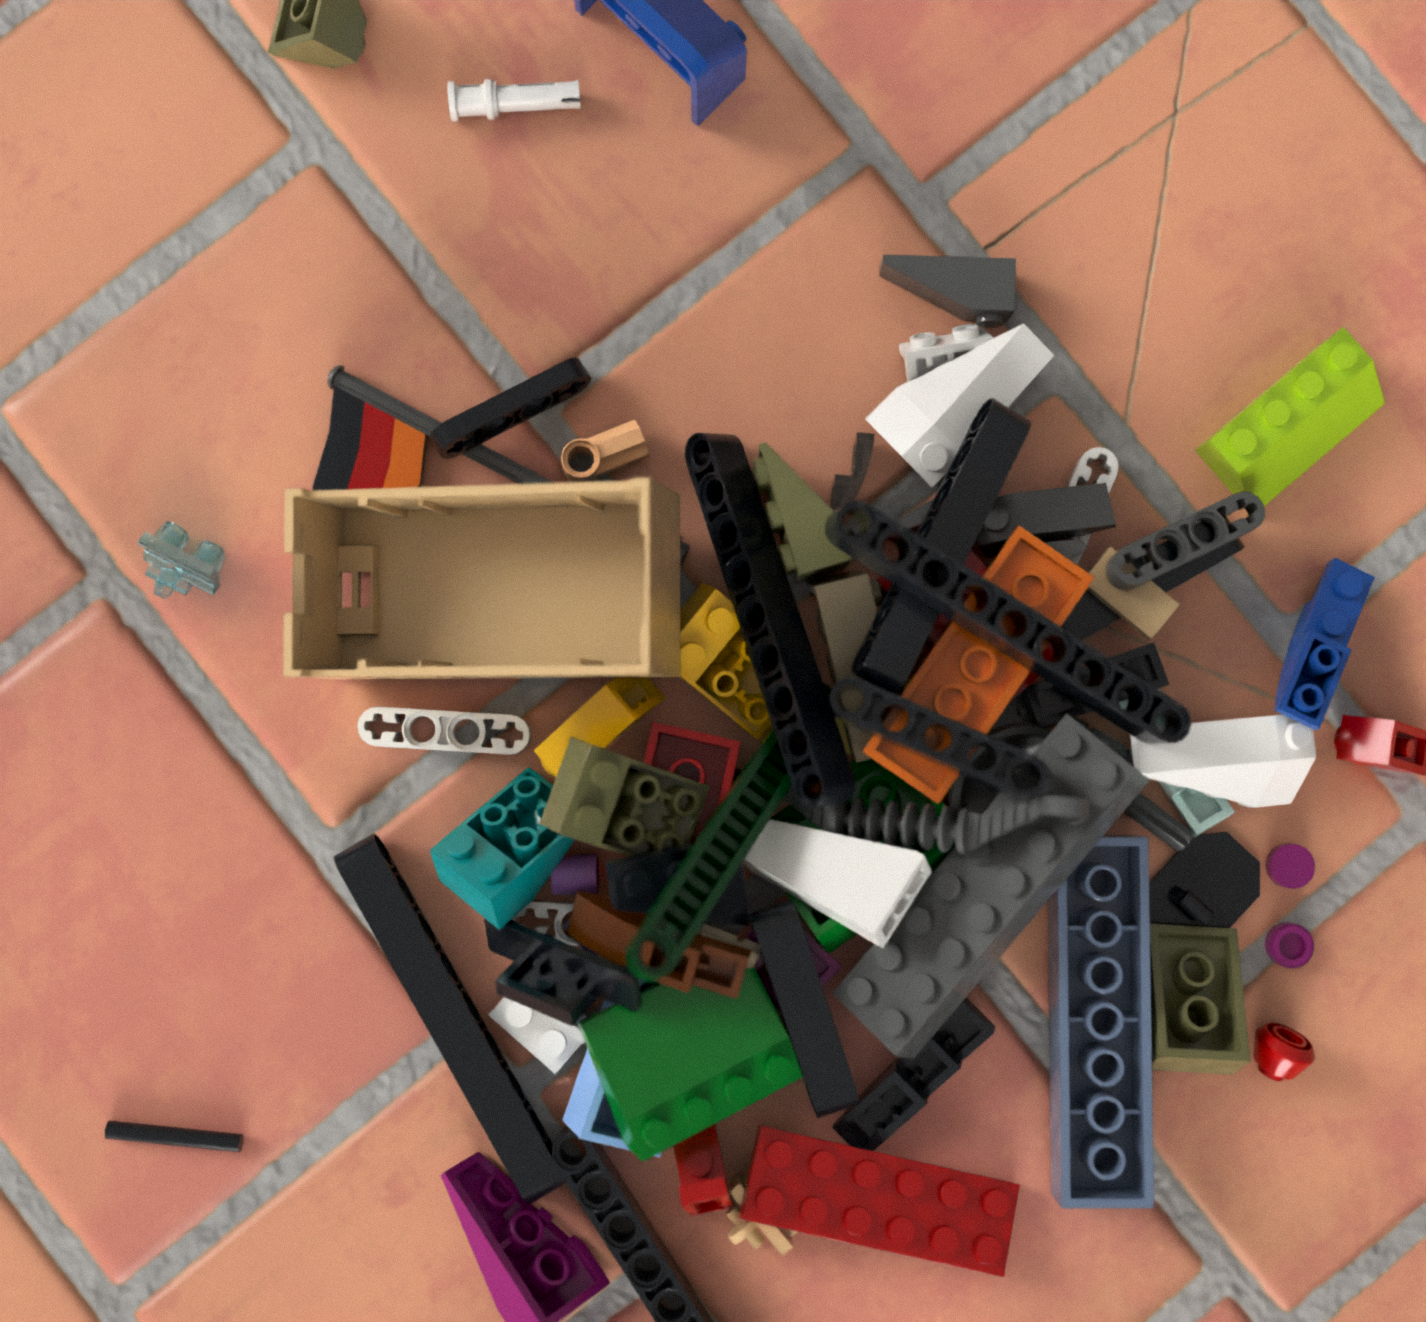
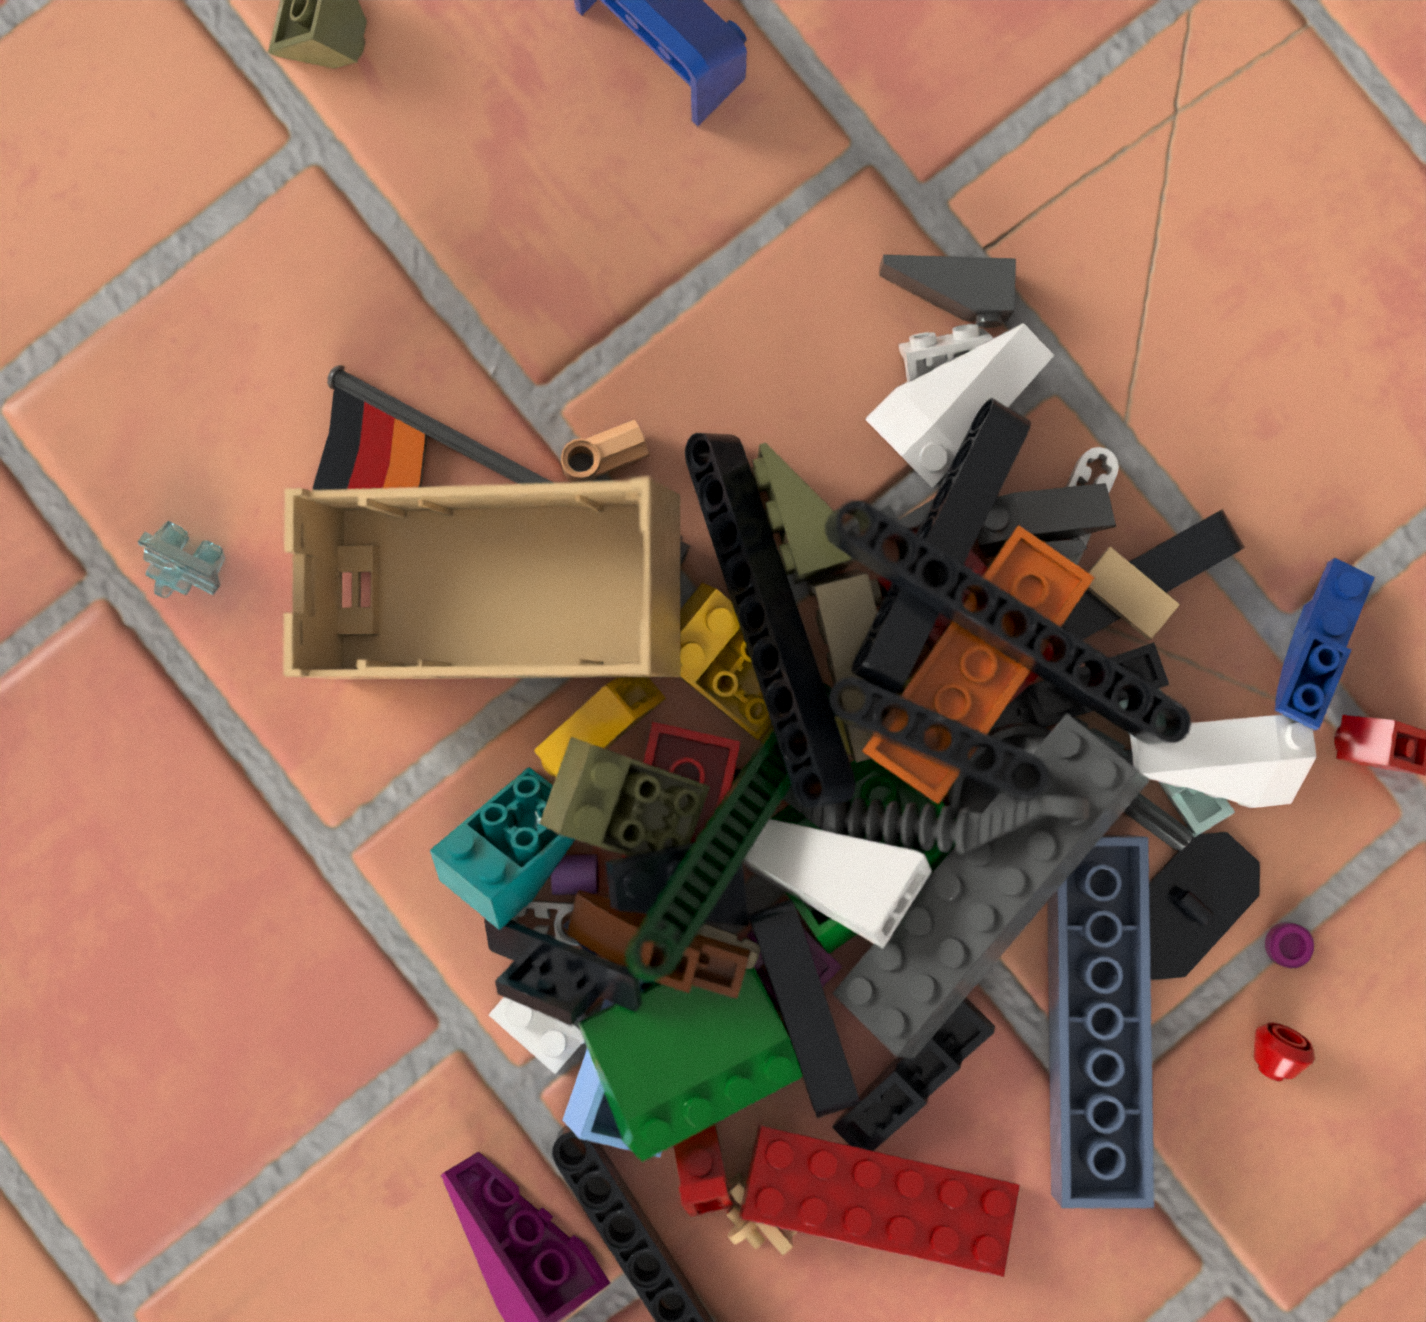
black bar [105,1120,244,1152] -> none
black beam [334,833,567,1205] -> none
white beam [357,707,532,755] -> none
black beam [430,358,591,459] -> none
white pin [447,79,581,122] -> none
clear smoke slope [830,432,875,517] -> none
dark grey beam [1106,491,1265,591] -> none
olive slope [1150,924,1250,1075] -> none
lime slope [1195,327,1385,506] -> none
magenta tile [1266,843,1315,889] -> none

